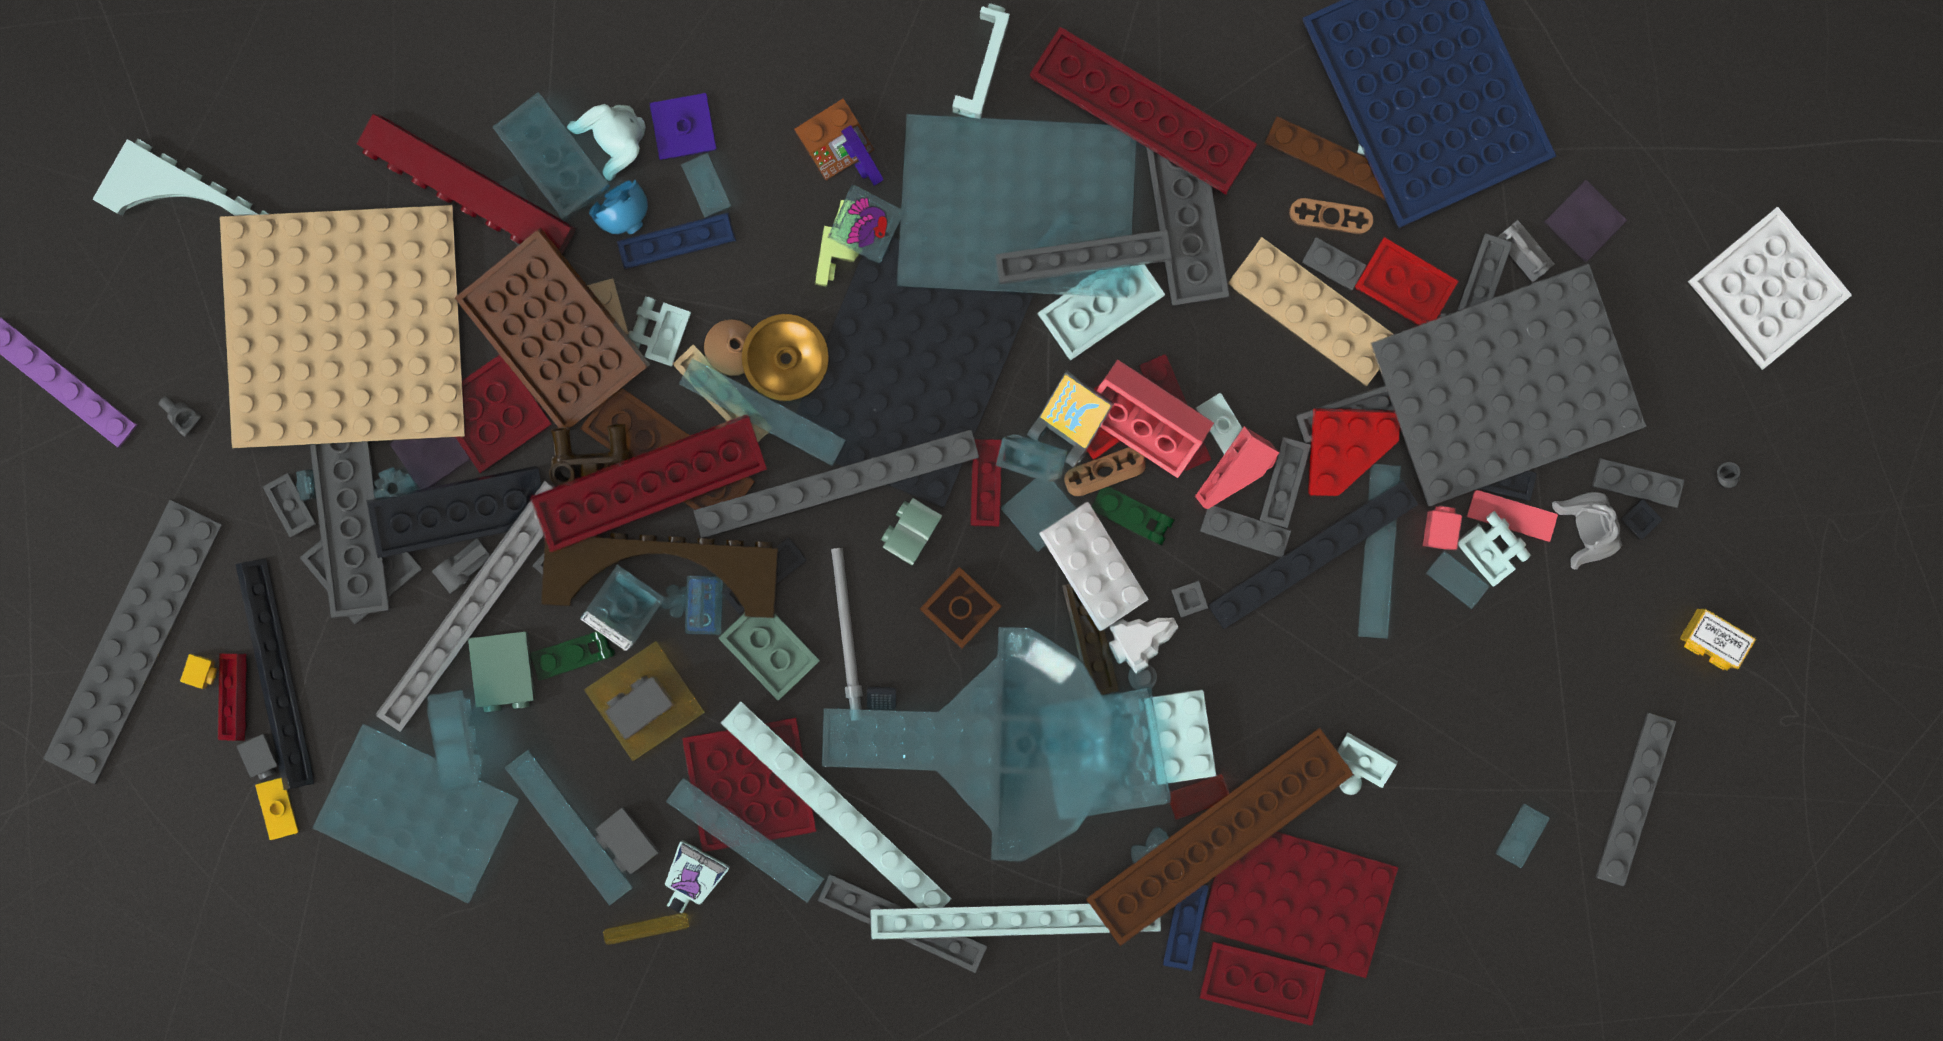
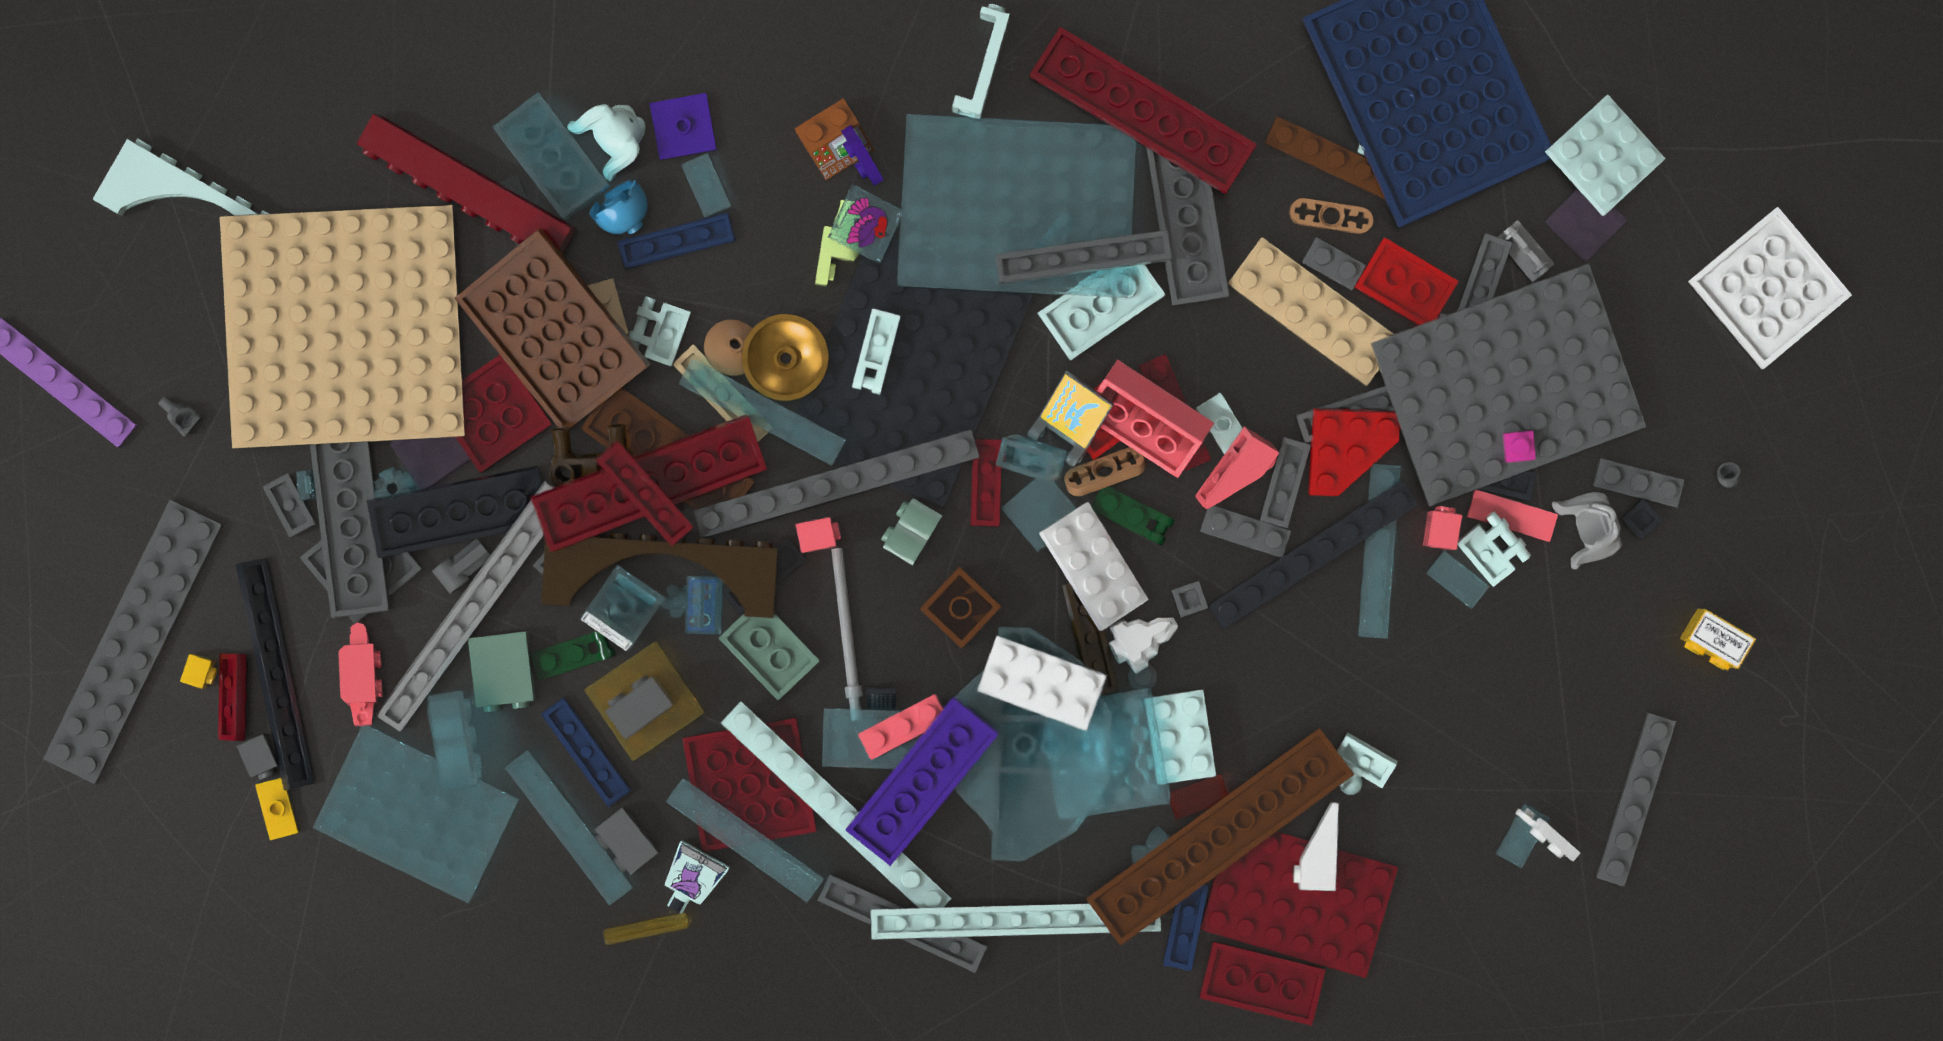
none -> coral hinge [339,622,383,726]
none -> dark blue tile [541,697,632,807]
none -> dark red plate [595,440,693,546]
none -> coral brick [796,517,841,553]
none -> dark purple plate [845,696,999,866]
none -> light aqua plate [852,309,901,395]
none -> coral plate [858,694,943,760]
none -> white plate [977,636,1107,731]
none -> white slope [1294,802,1338,891]
none -> dark pink plate [1503,430,1536,463]
none -> white hinge [1515,808,1580,861]
none -> light aqua plate [1545,95,1665,216]

